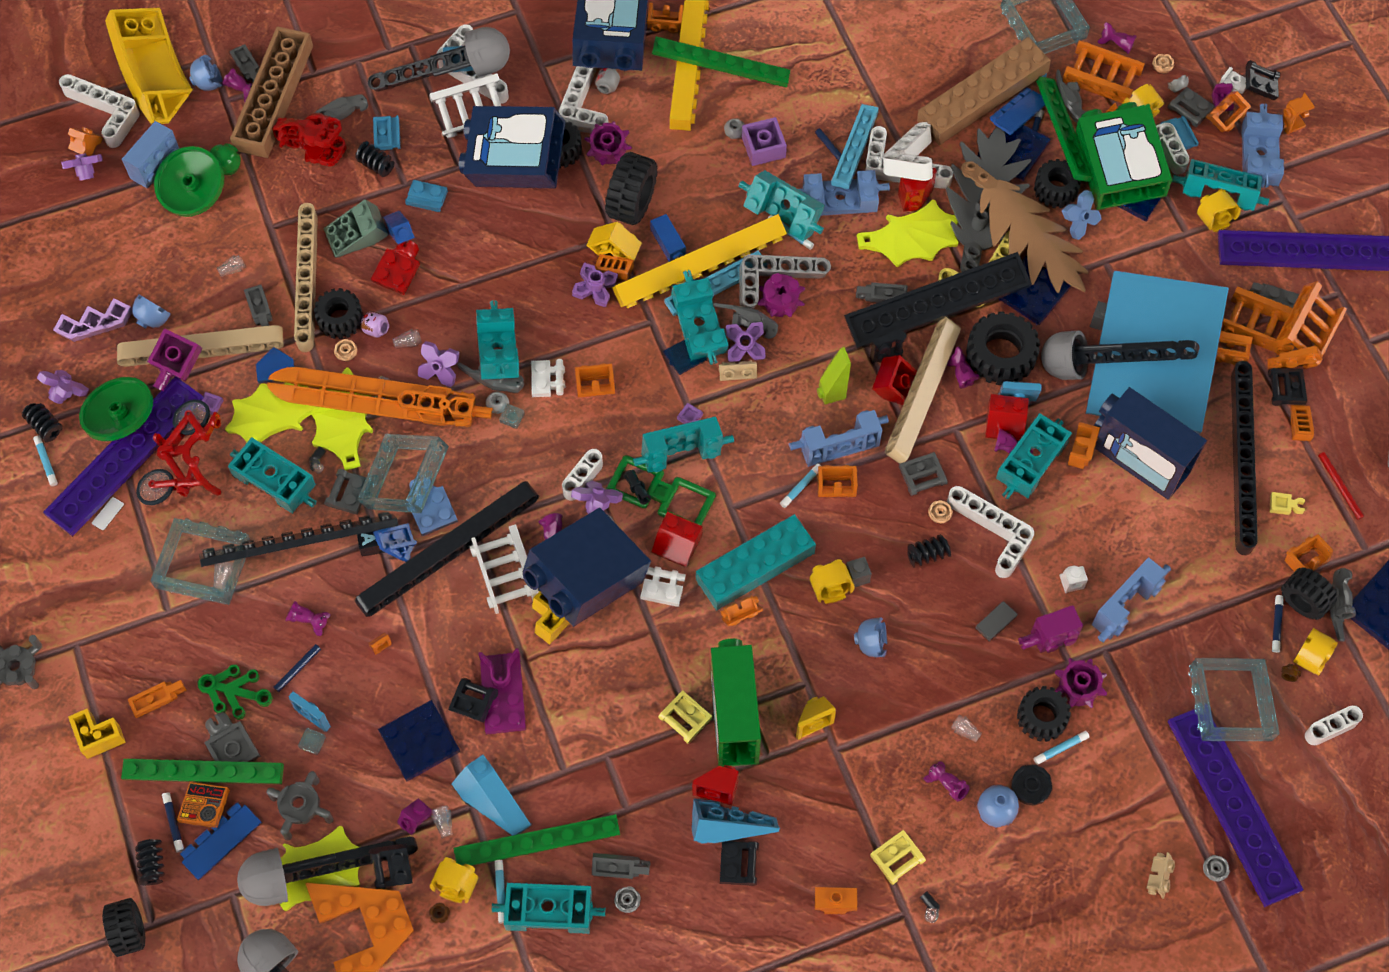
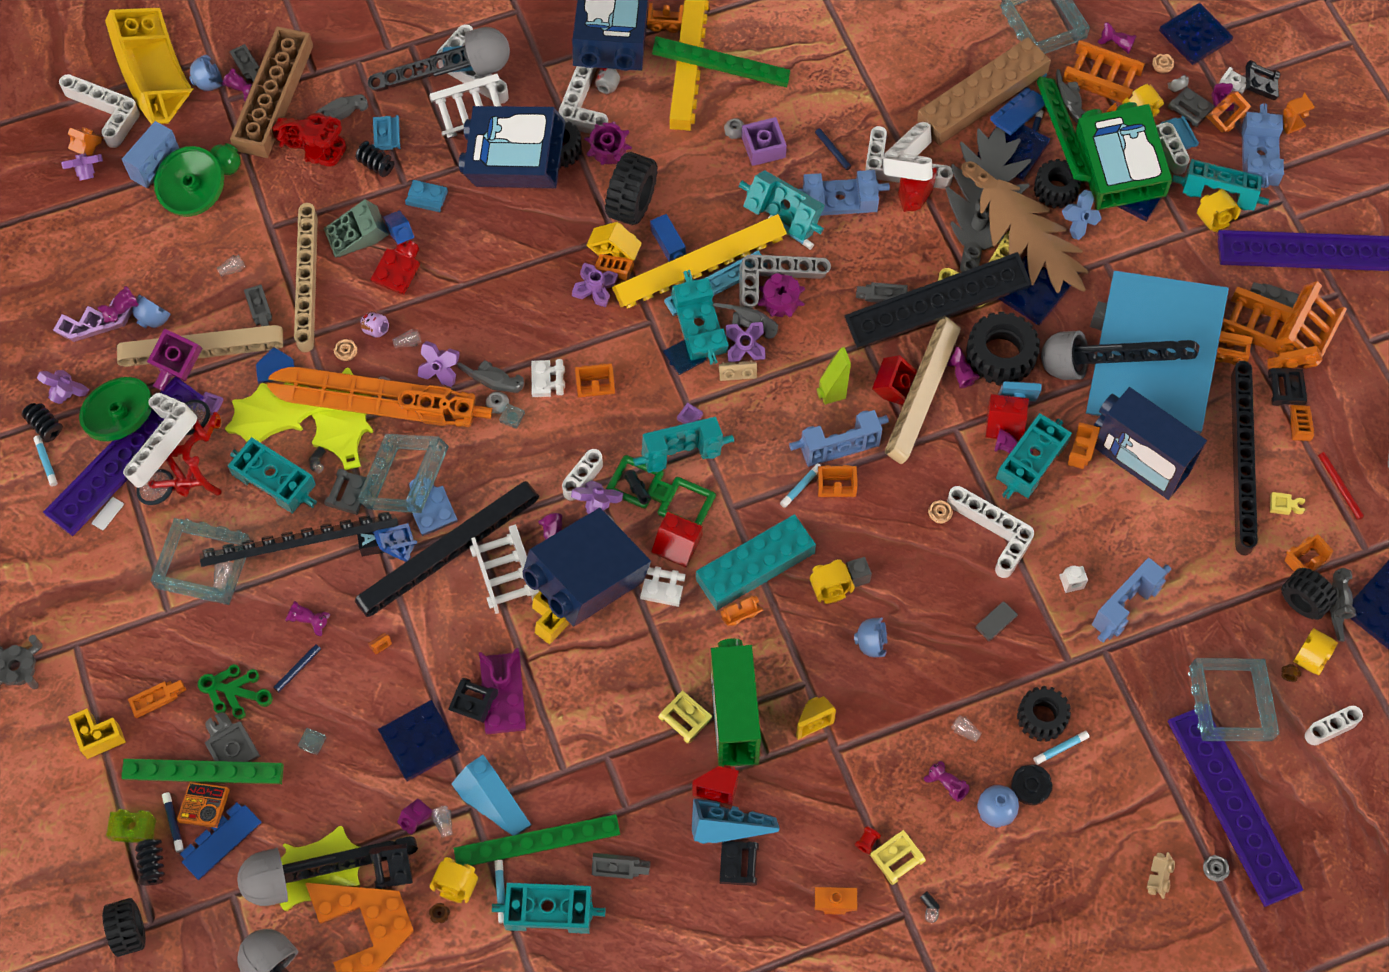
dark grey plate [266,771,334,841] -> none
dark azure plate [288,691,331,732] -> none
black tyre [314,288,363,339] -> none
teal brick [476,300,519,380] -> none
light grey plate [614,886,641,913] -> none
medium azure plate [831,104,879,189] -> none
neon yellow animal [857,200,959,267] -> none
black plate [870,331,906,364] -> none
dark grey plate [899,452,948,496] -> none
black piece [907,534,951,568] -> none
magenta brick [1018,605,1083,653] -> none
magenta brick [1055,658,1107,708] -> none
dark blue bar [1272,595,1284,653] -> none
none -> magenta animal [98,286,139,323]
none -> clear neon green brick [106,809,156,843]
none -> white beam [123,393,197,488]
none -> red bush [855,826,881,854]
none -> clear blue plate [1159,3,1233,65]

